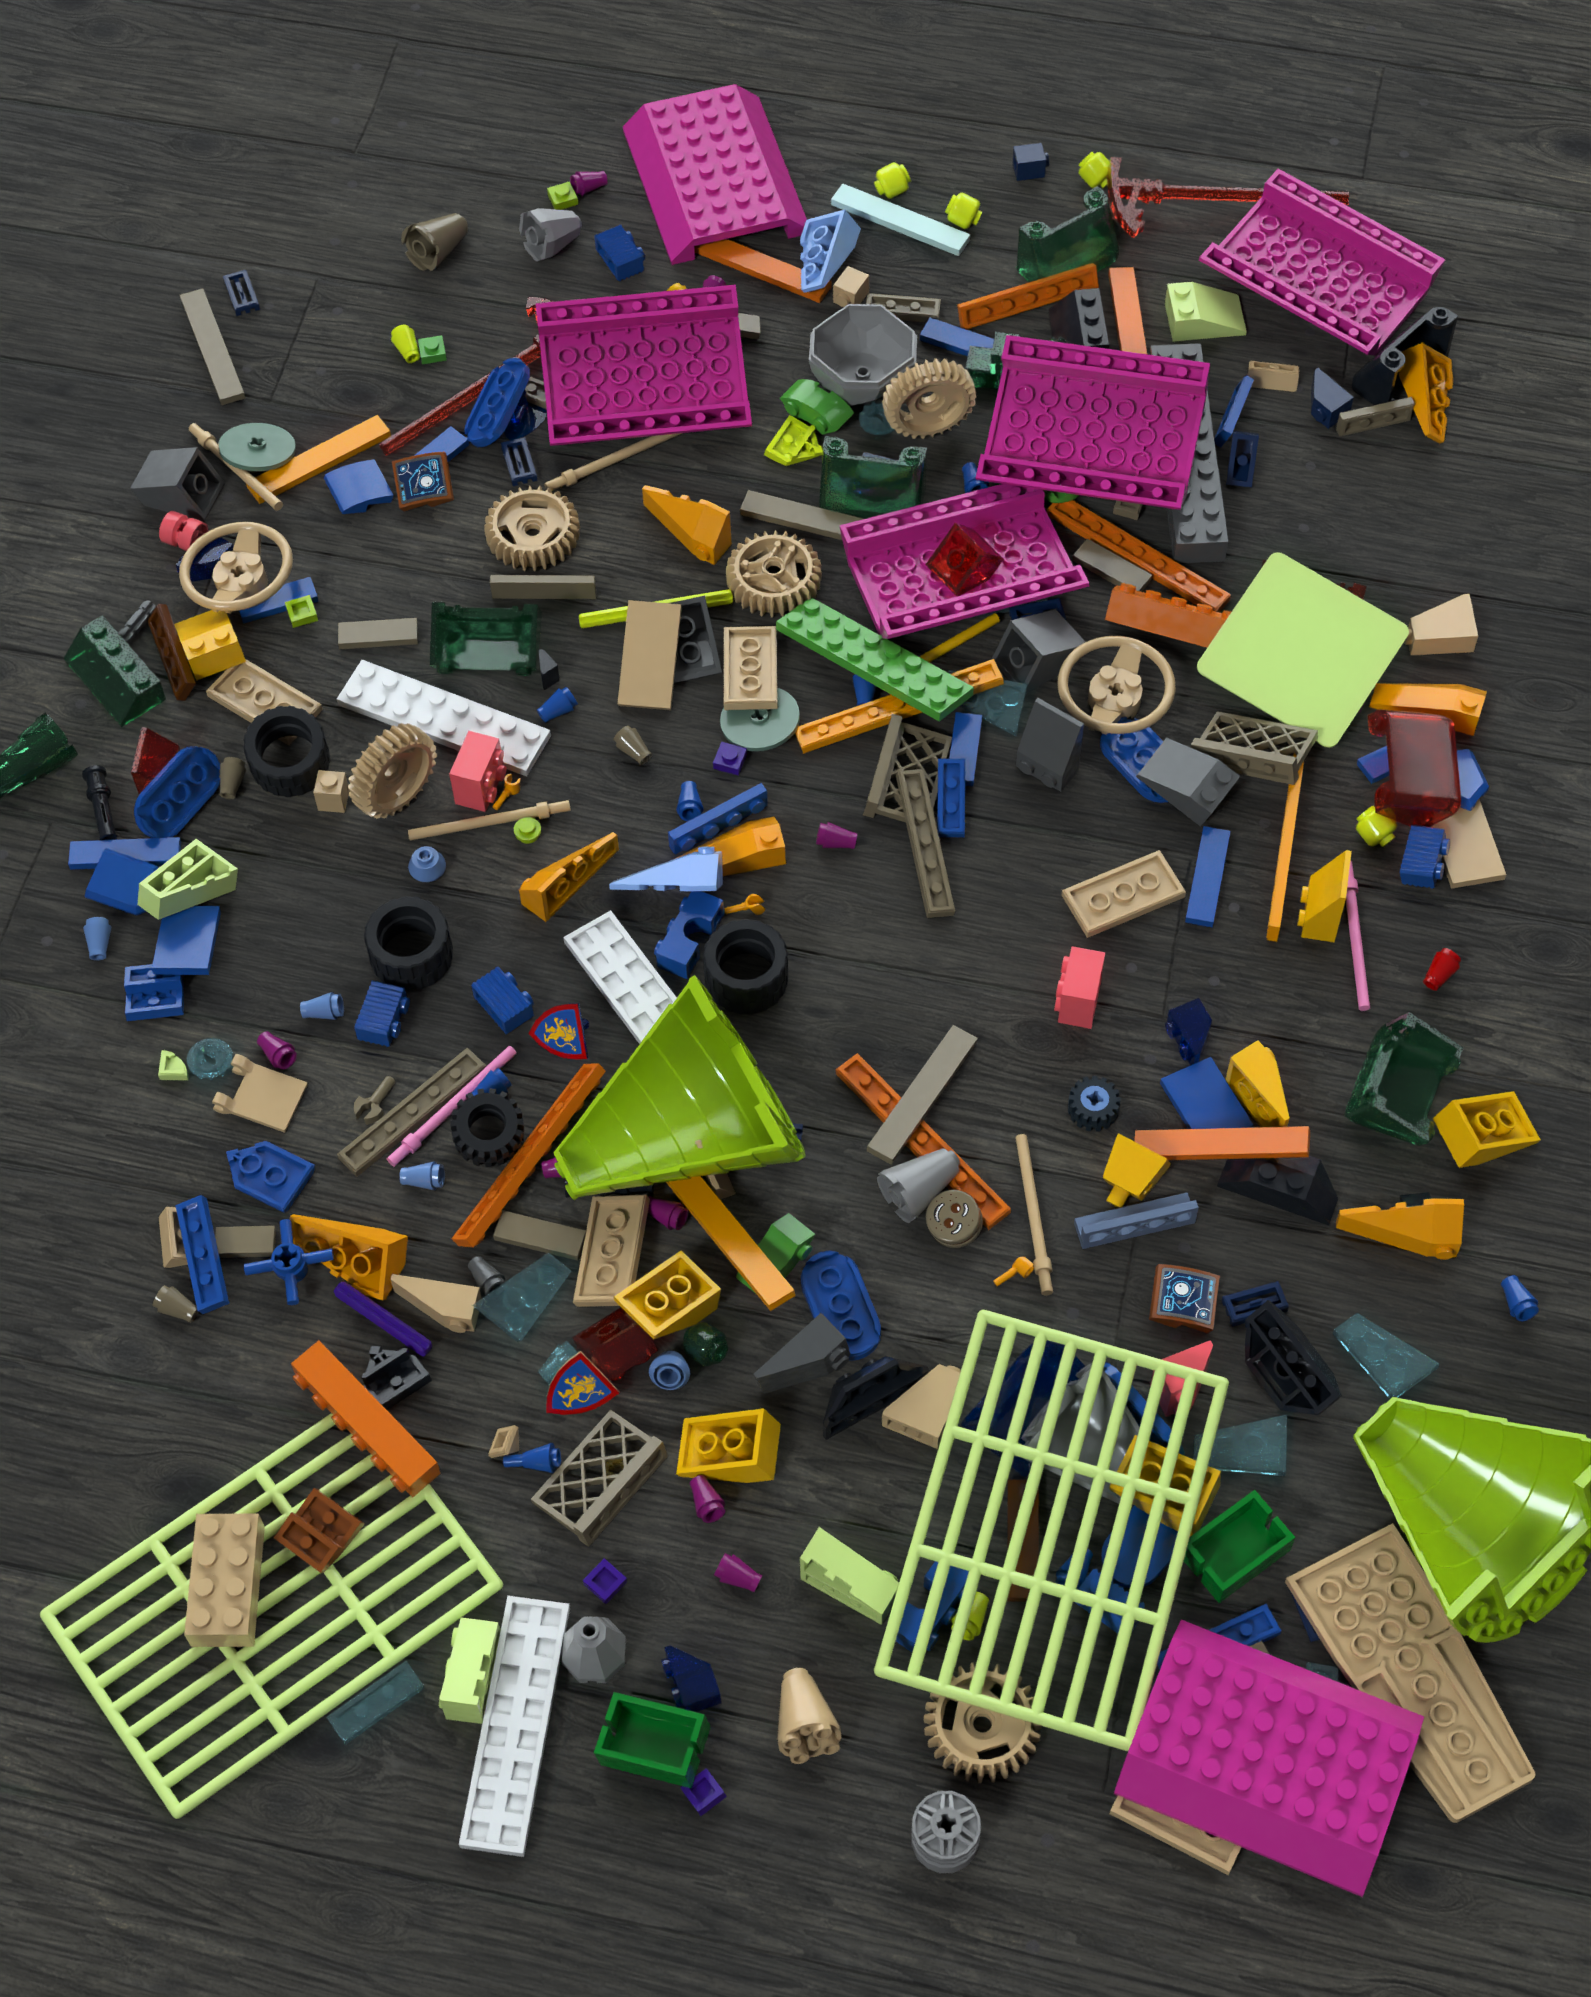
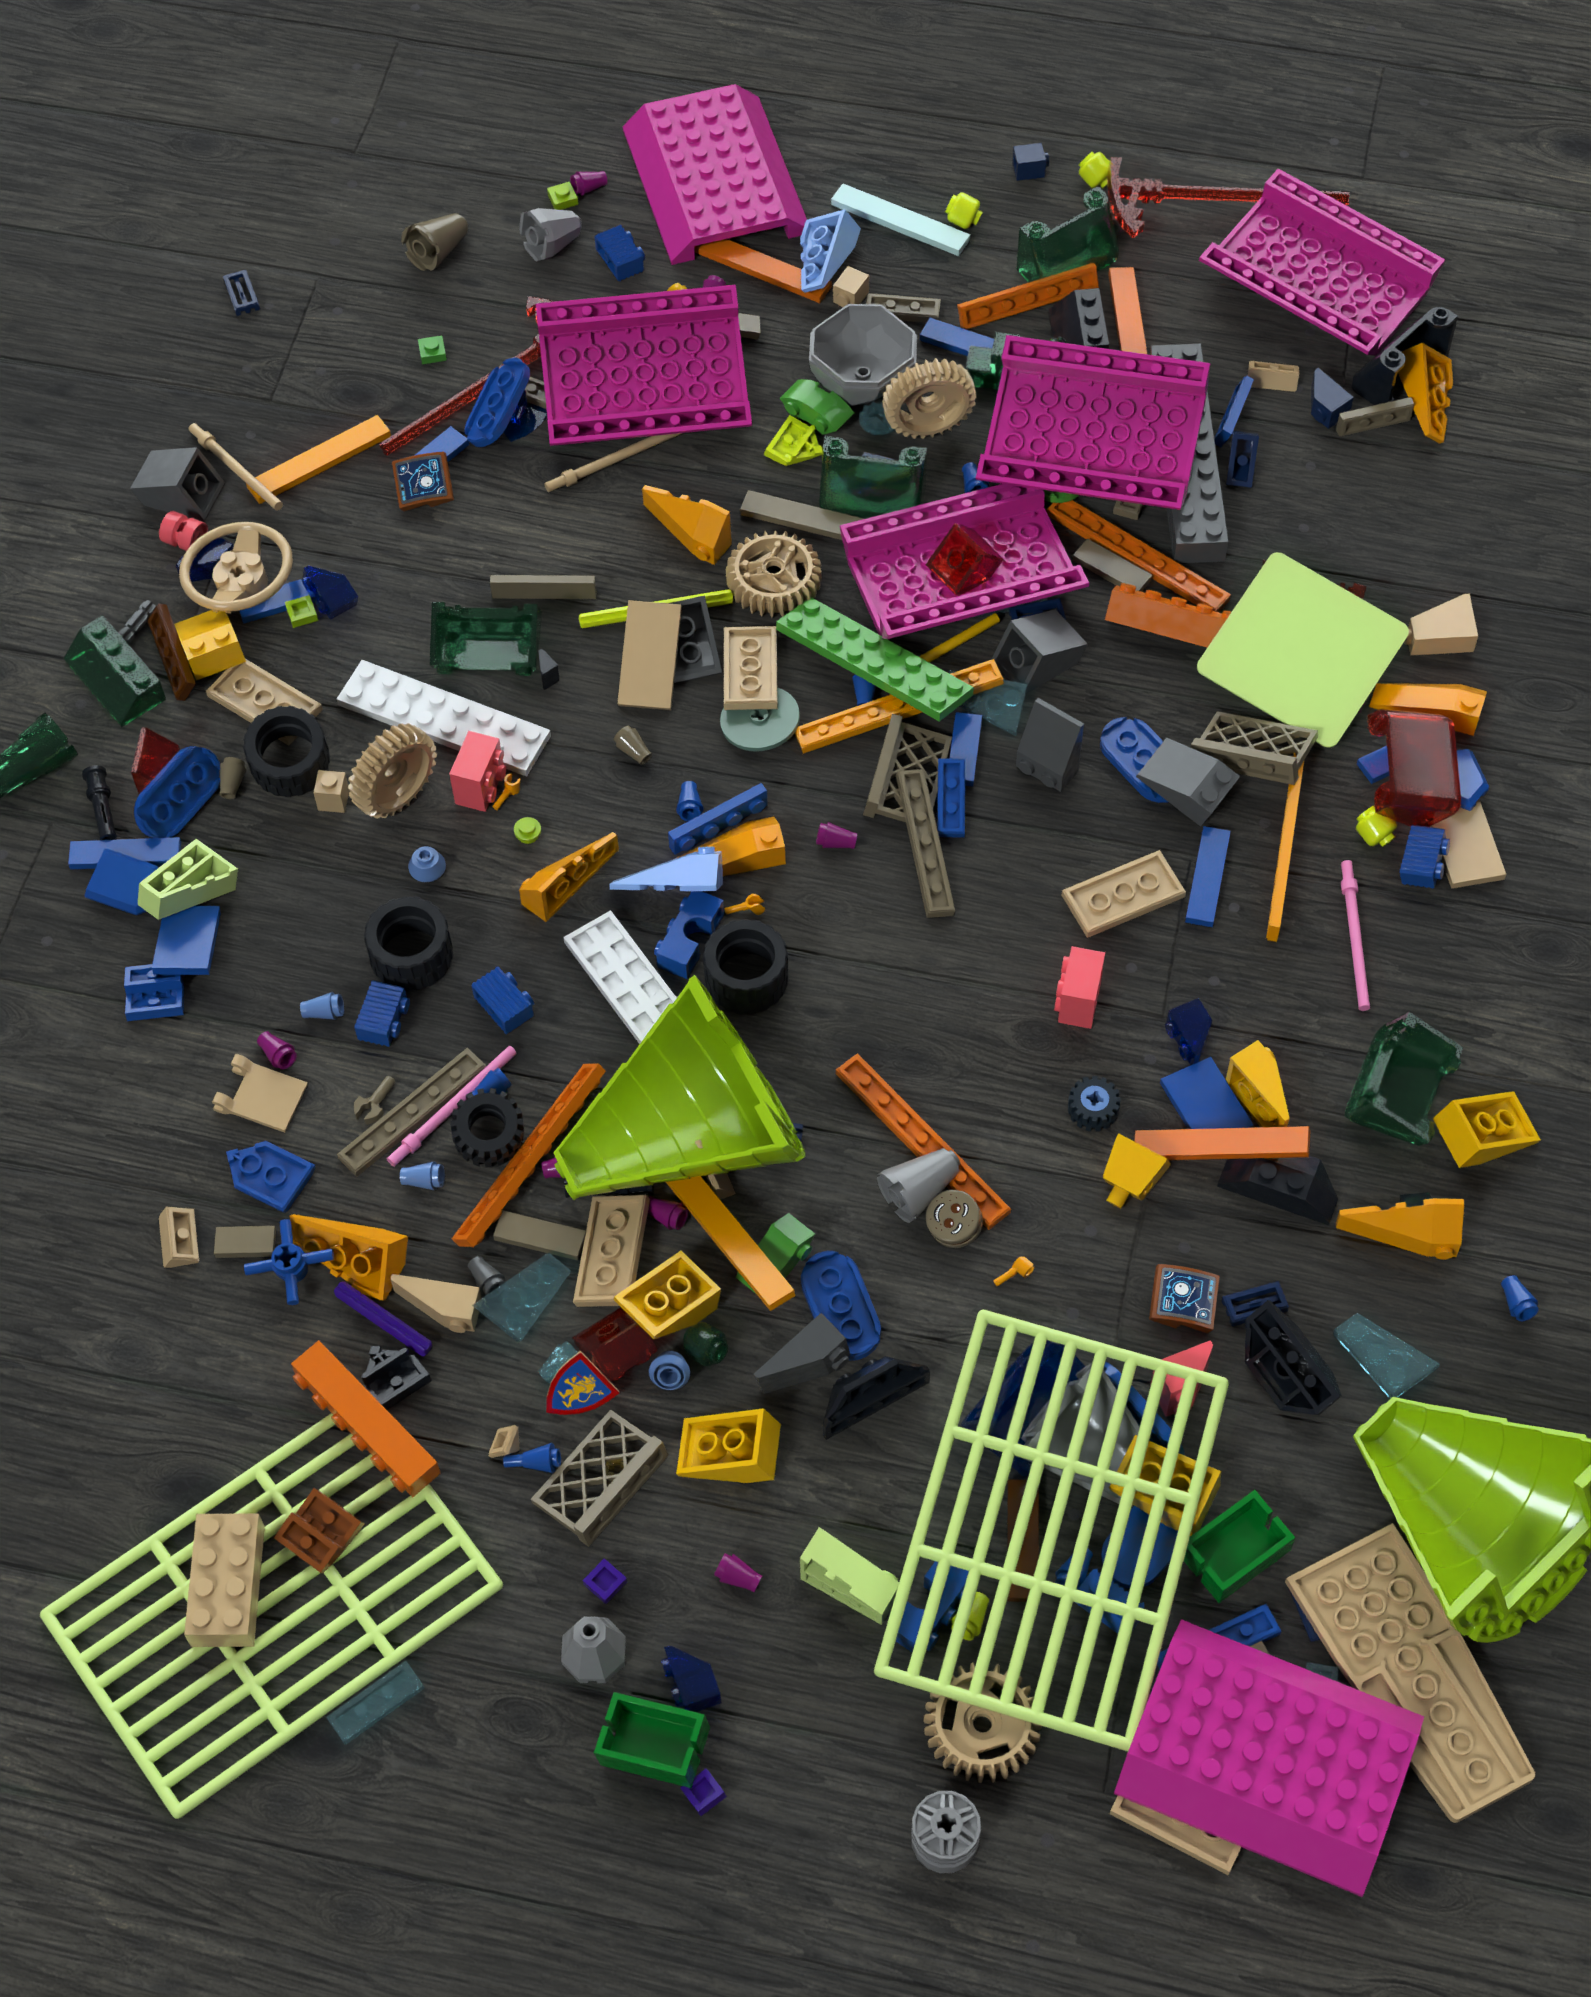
medium blue cone [83,917,112,960] -> none
dark tan cone [153,1285,199,1323] -> none
yellowish green tile [158,1050,189,1080] -> none
blue plate [175,1195,229,1314] -> none
tile [180,288,245,405] -> none
clear light blue gear [187,1038,233,1081] -> none
sand green piece [219,423,296,471] -> none
slope [324,459,393,514] -> none
dark tan tile [338,618,418,649] -> none
neon yellow cone [391,325,420,363] -> none
tan bar [408,800,571,841] -> none
yellowish green wedge [439,1618,501,1724] -> none
white plate [459,1596,570,1857] -> none
tan gear [484,485,580,571] -> none
dark blue tile [501,437,538,486] -> none
shield [528,1003,589,1059] -> none
blue cone [537,687,578,723] -> none
magenta cone [689,1475,725,1523] -> none
dark purple plate [713,742,747,775] -> none
tan cone [777,1668,841,1764] -> none
dark tan tile [867,1025,978,1165] -> none
neon yellow head [874,162,911,199] -> none
tan slope [882,1364,961,1449] -> none
tan bar [1015,1134,1053,1296] -> none
tan piece [1058,636,1176,735] -> none
sand blue fence [1074,1193,1199,1249] -> none
yellowish green slope [1165,282,1247,342] -> none
clear light blue wing [1193,1414,1287,1476] -> none
yellow slope [1297,850,1352,942] -> none
red cone [1423,948,1461,991] -> none
none -> clear blue slope [301,566,359,620]

